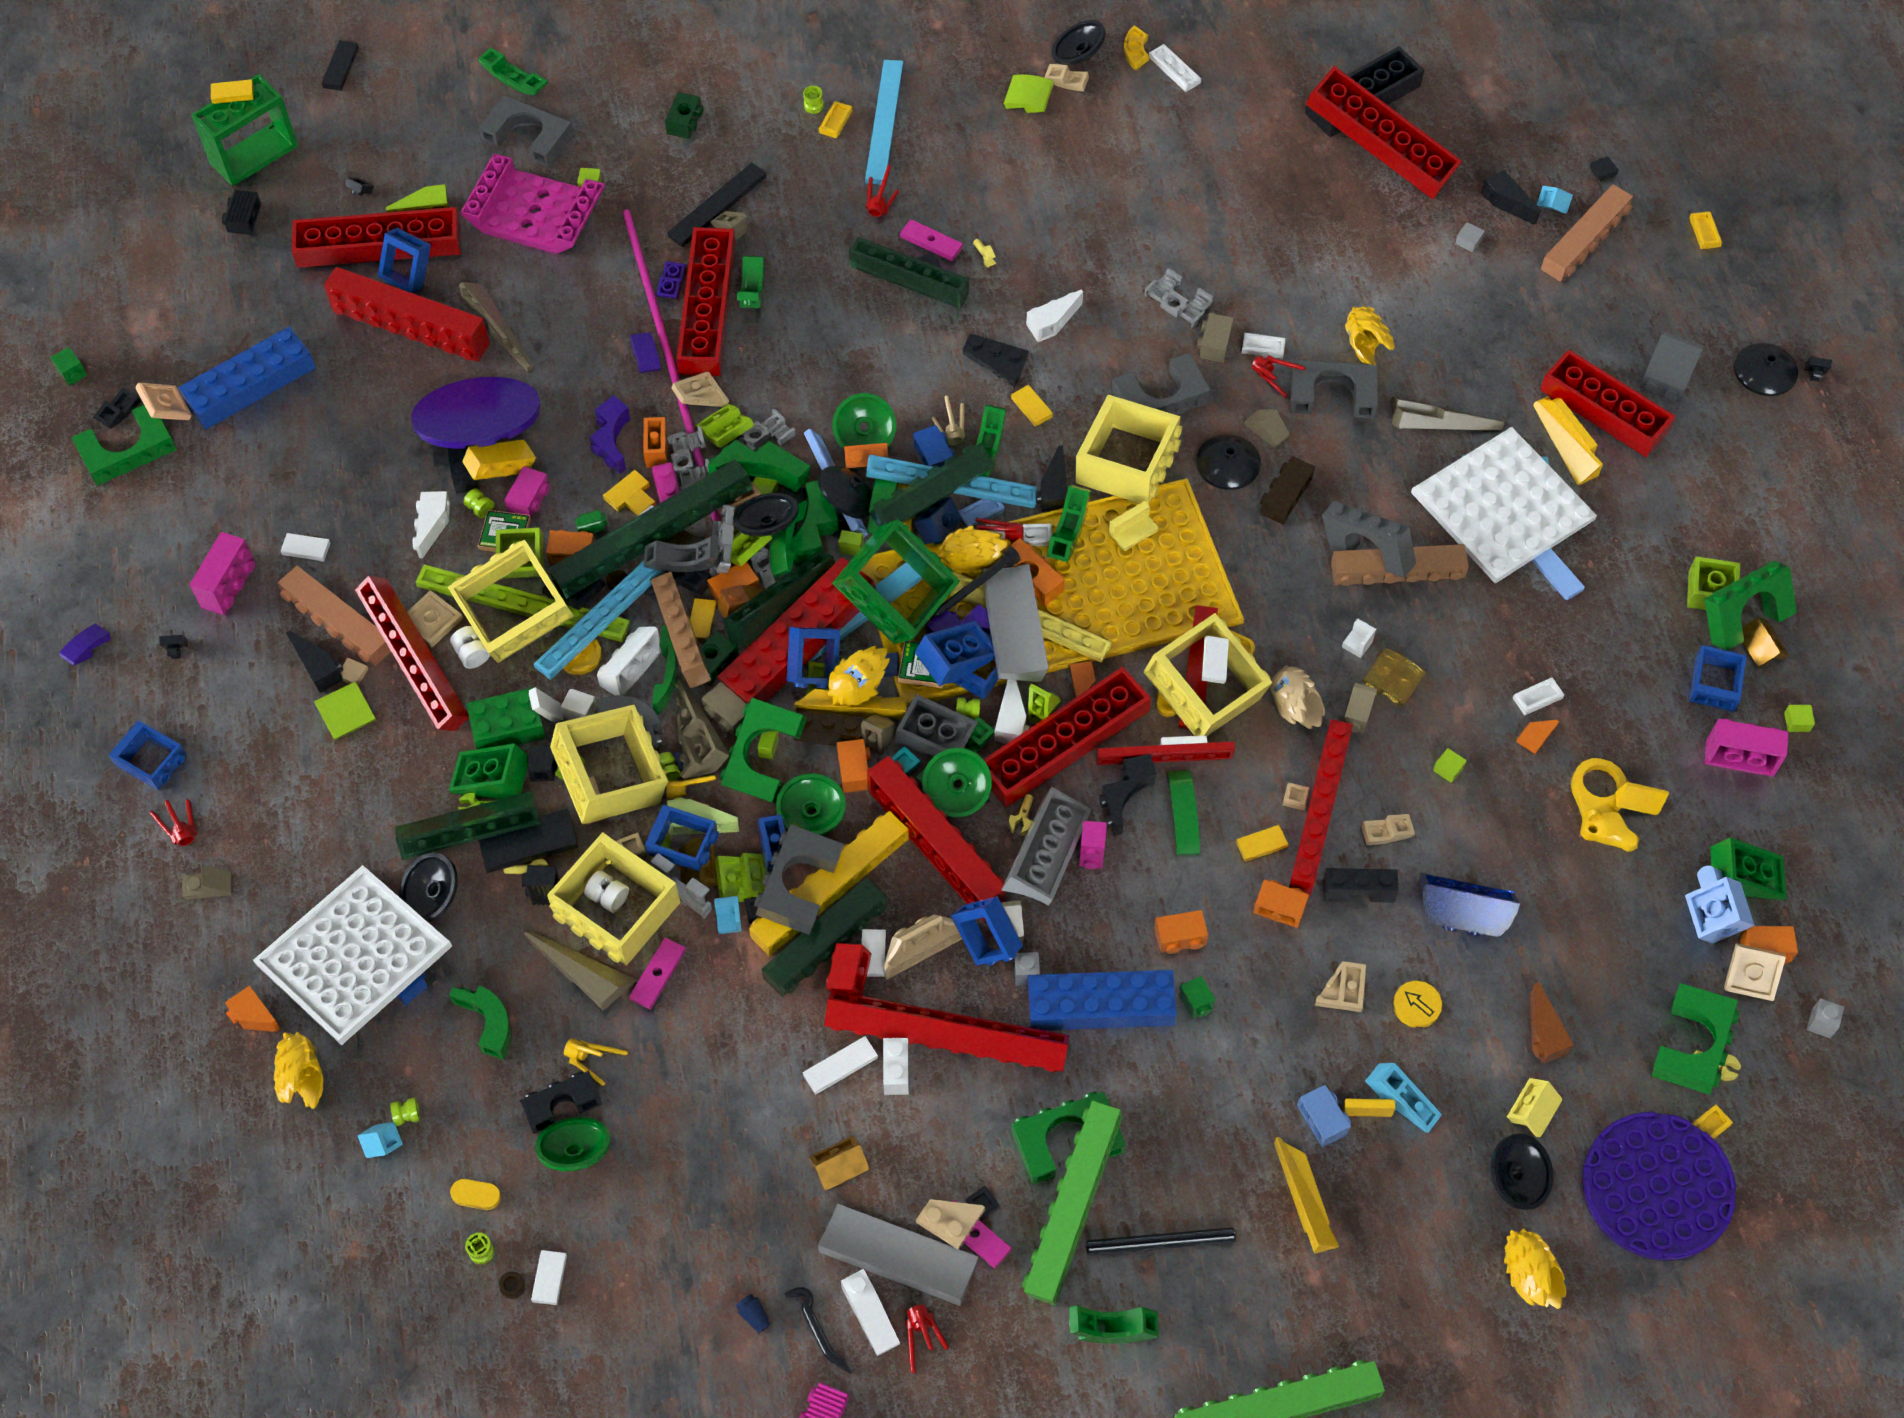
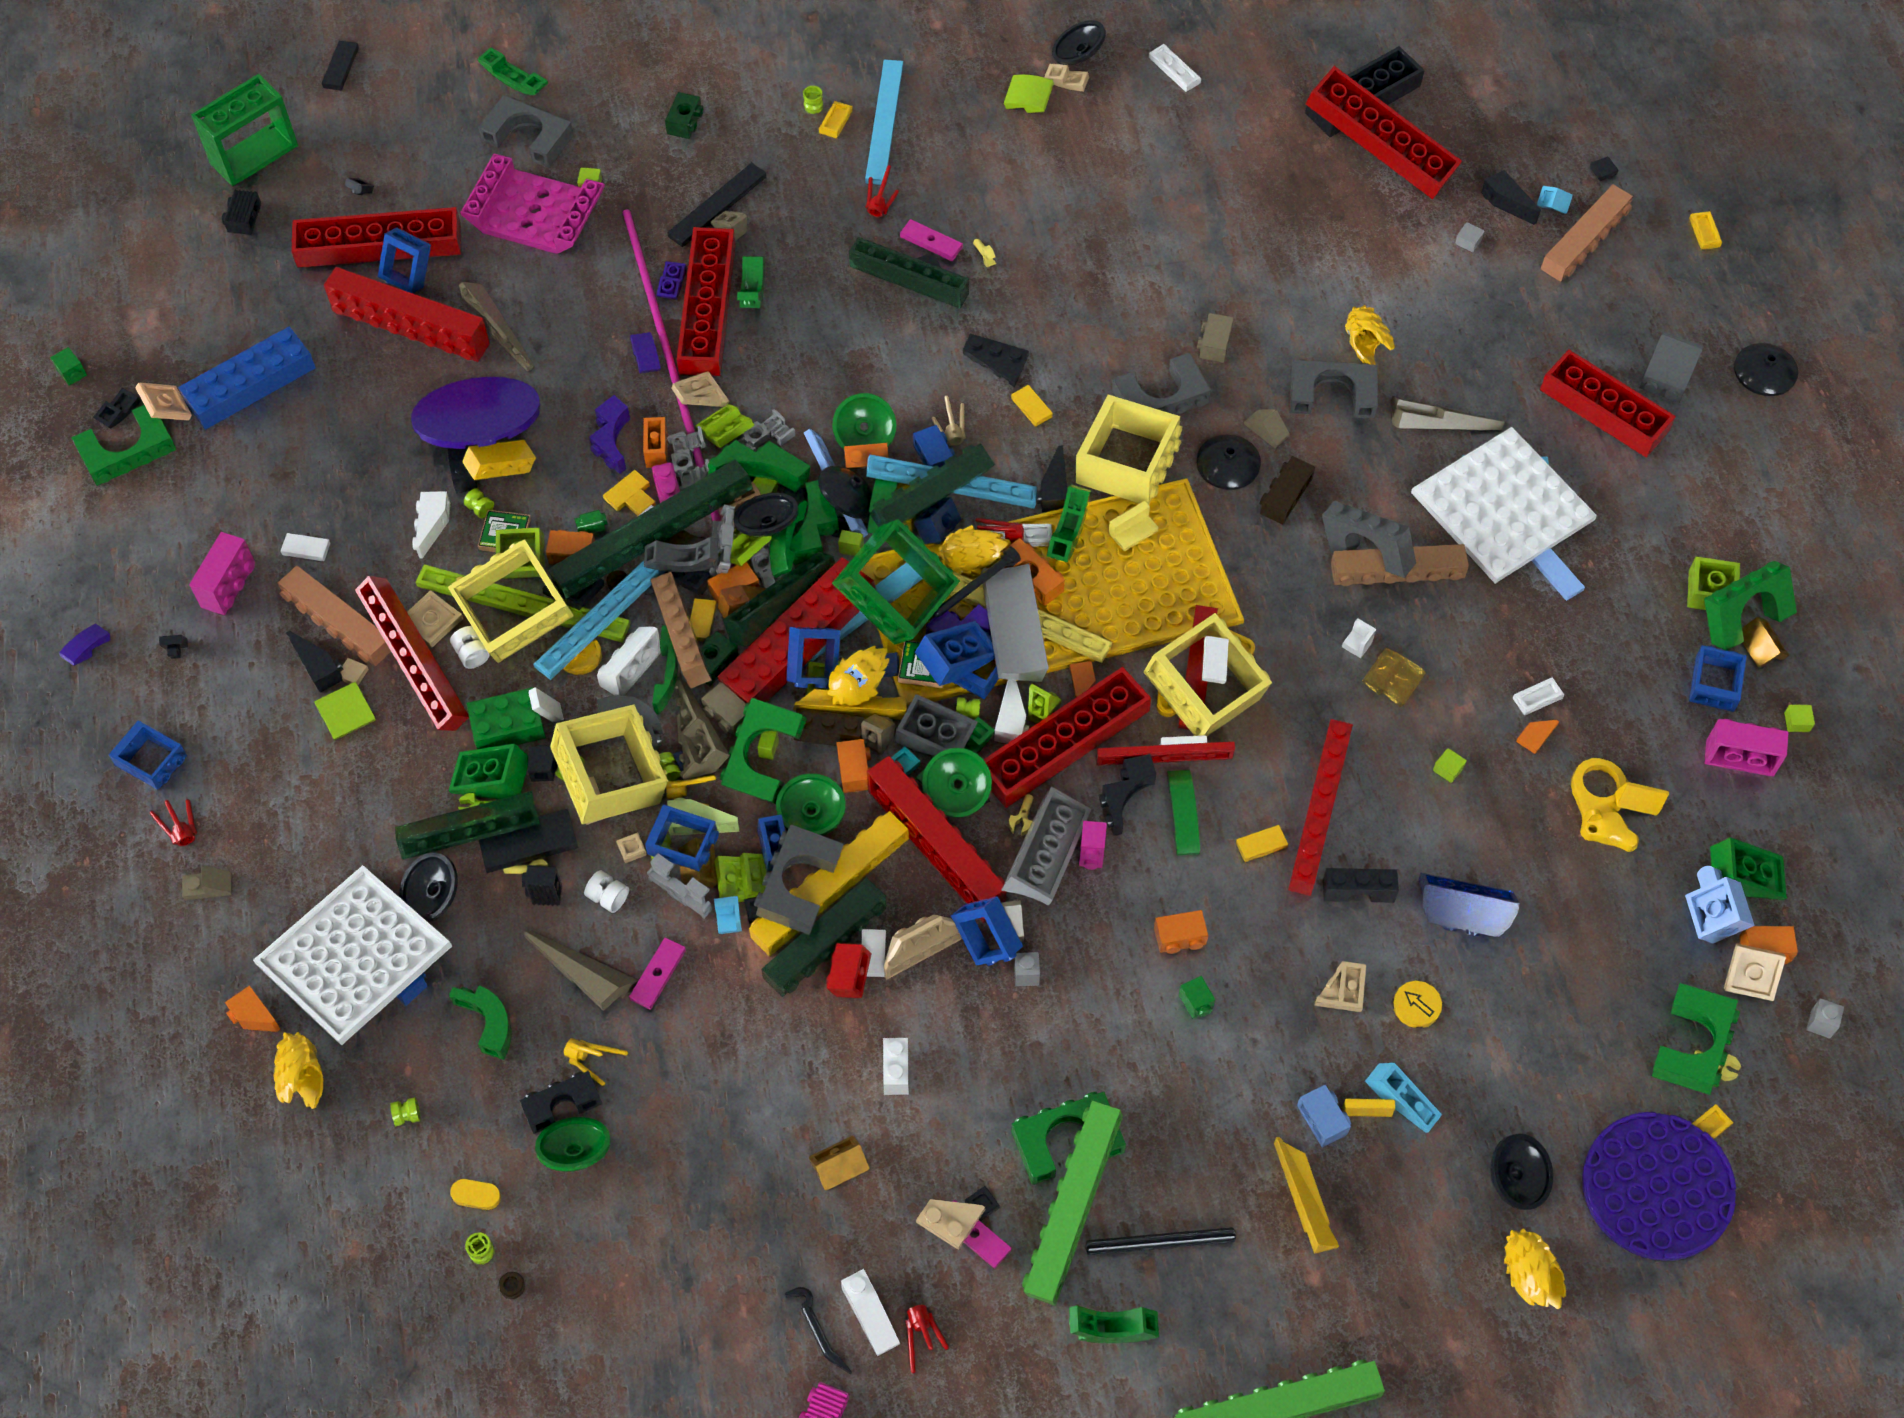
yellow tile [211,79,254,104] -> none
medium azure panel [357,1122,403,1158] -> none
lime slope [386,184,450,212] -> none
dark pink brick [505,466,550,519] -> none
white tile [531,1250,567,1305] -> none
light yellow window [547,832,680,966] -> none
white panel [561,689,598,720] -> none
dark blue cone [736,1293,771,1334] -> none
white tile [802,1036,878,1095] -> none
light grey arch [818,1204,978,1306] -> none
red brick [824,990,1070,1072] -> none
light blue tile [958,499,1005,528] -> none
green arch [967,404,1007,477] -> none
white slope [1026,289,1083,342] -> none
blue brick [1028,970,1177,1030] -> none
yellow tile [1124,25,1149,70] -> none
light grey piece [1144,268,1214,328] -> none
white tile [1242,333,1286,359] -> none
red plant [1252,355,1306,398] -> none
orange brick [1253,879,1309,928] -> none
tan head [1270,665,1325,729] -> none
tan tile [1282,782,1310,811] -> none
dark tan slope [1343,683,1377,734] -> none
tan slope [1360,814,1415,846] -> none
light yellow panel [1507,1078,1562,1137] -> none
dark orange slope [1530,982,1574,1064] -> none
yellow wedge [1533,396,1603,485] -> none
black tile [1804,356,1832,382] -> none

